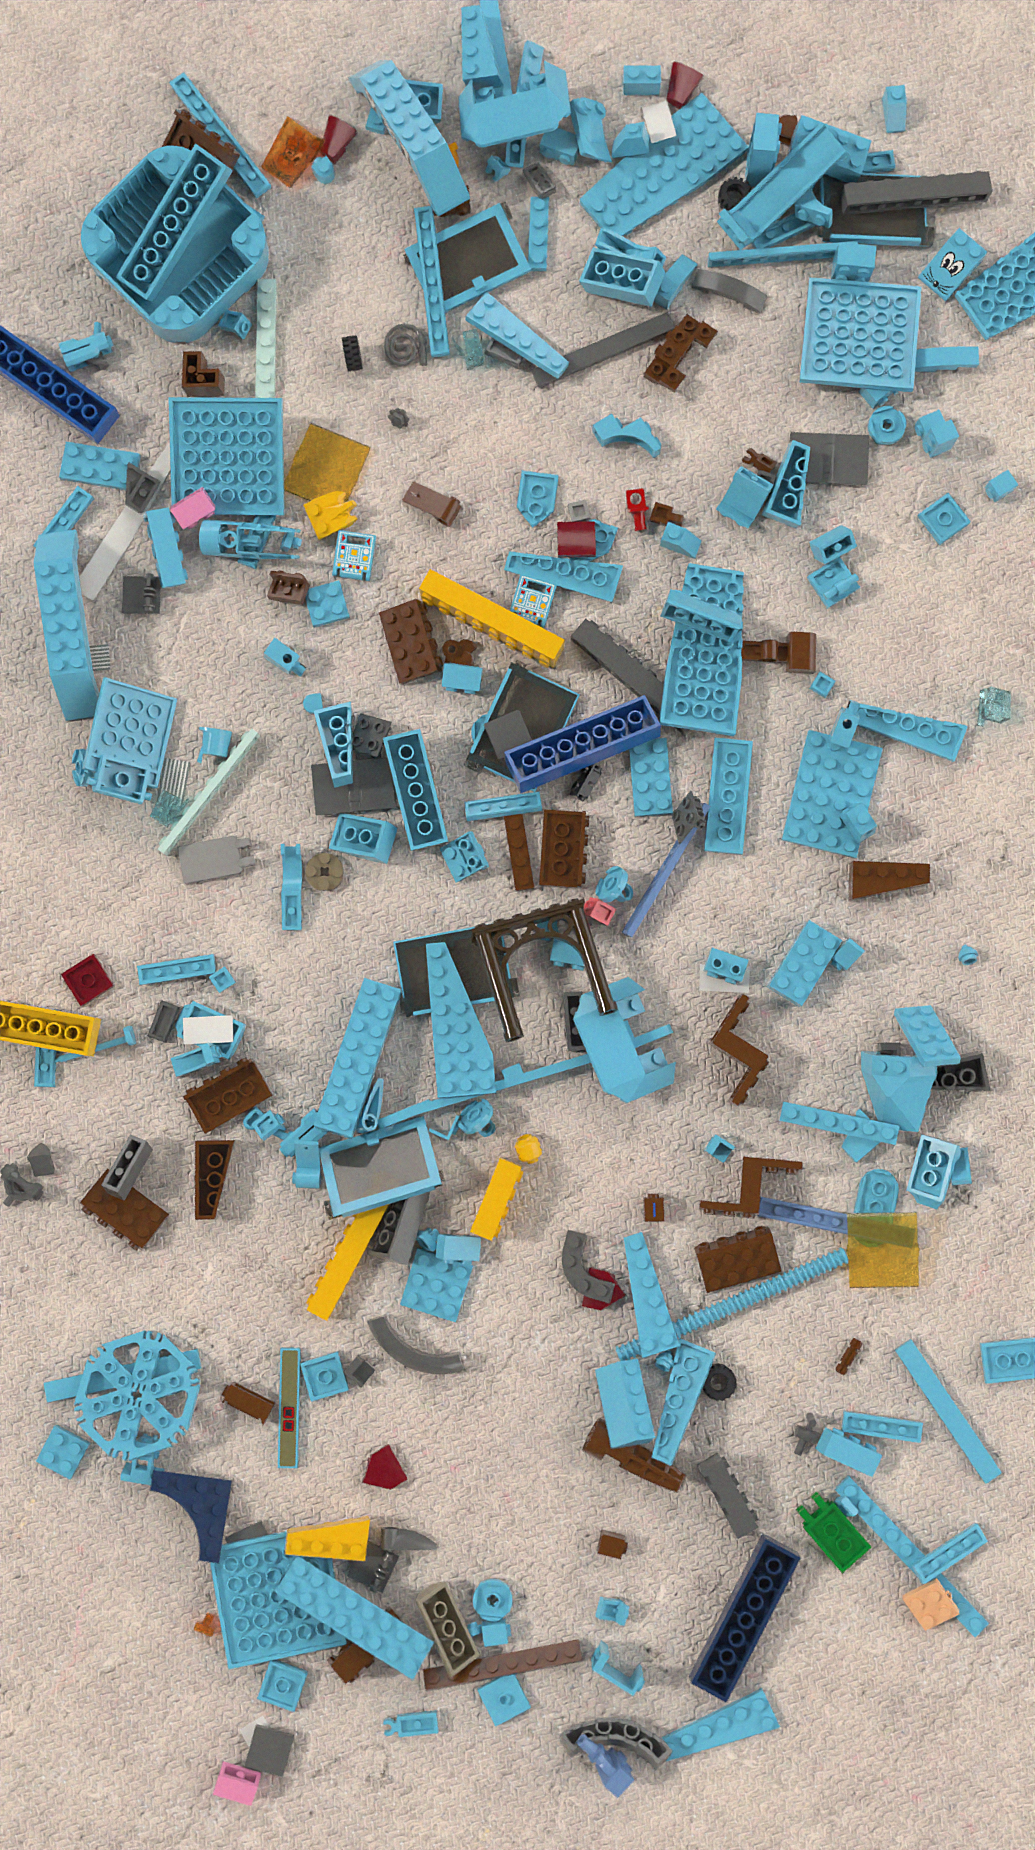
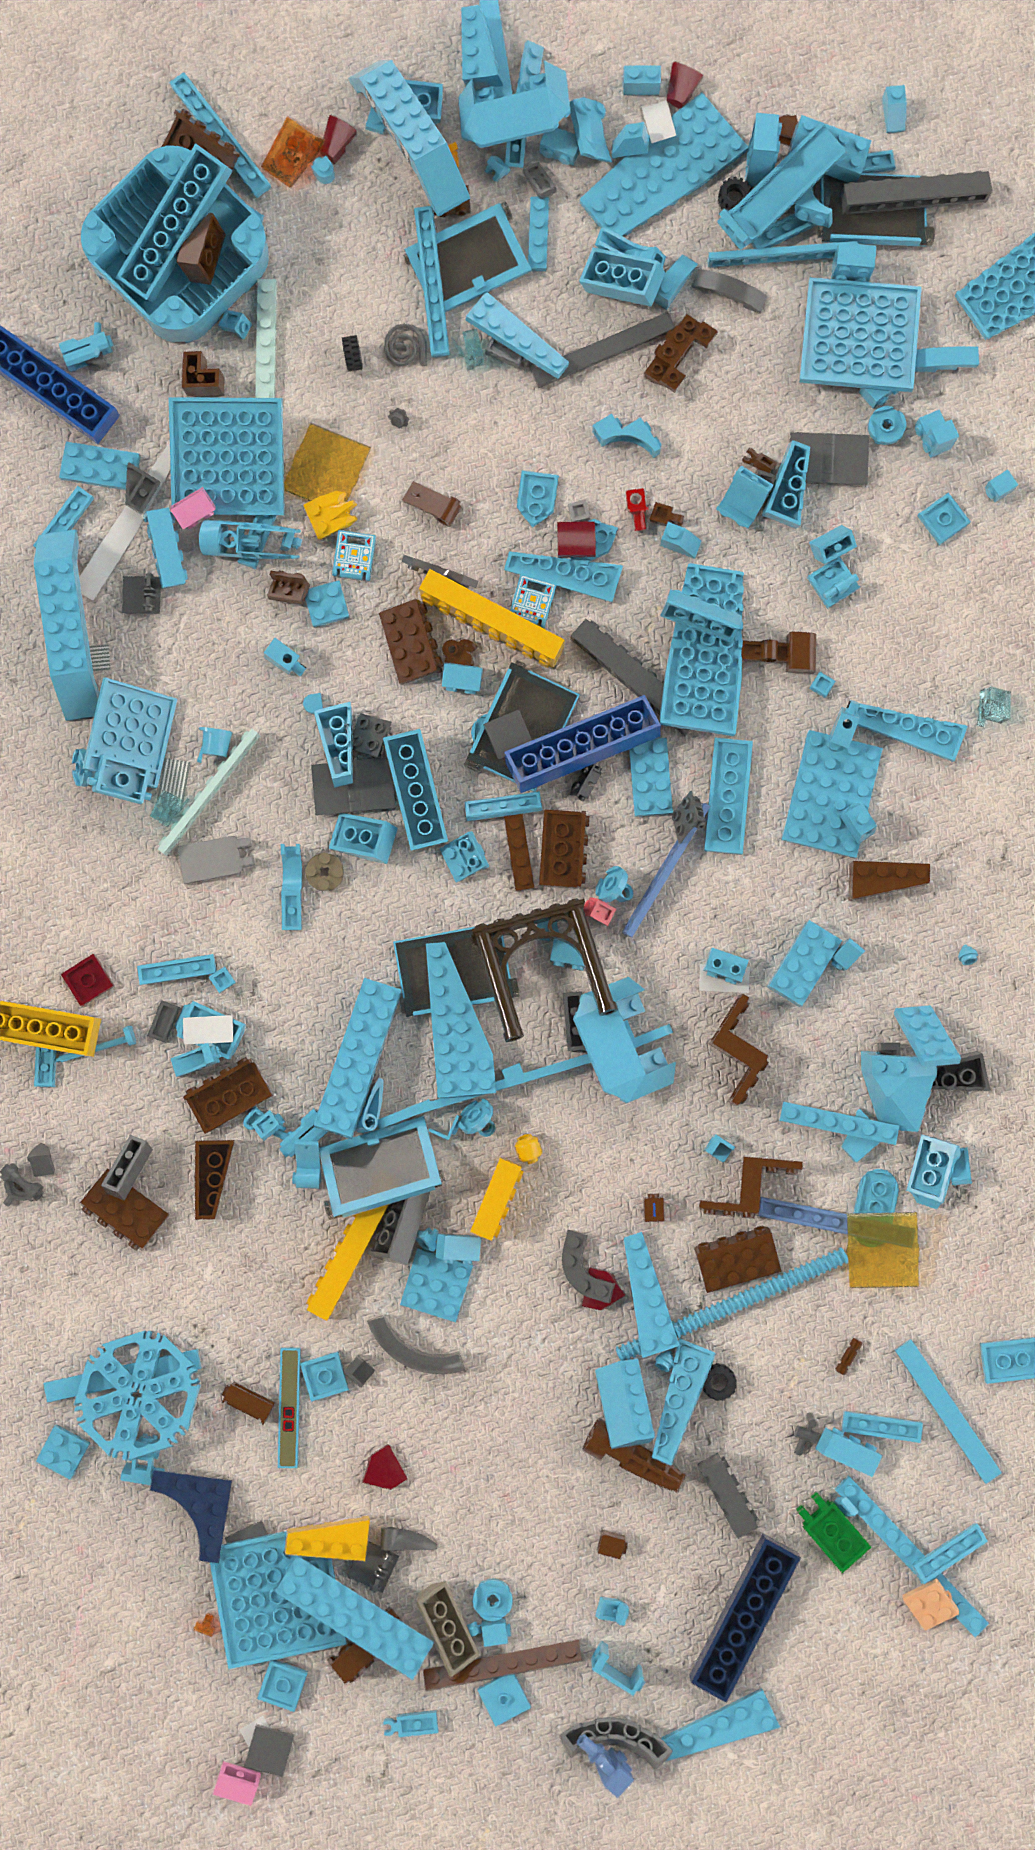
medium azure slope [918,228,987,302] -> none
none -> reddish brown slope [177,213,226,285]
none -> dark grey plate [402,555,478,589]

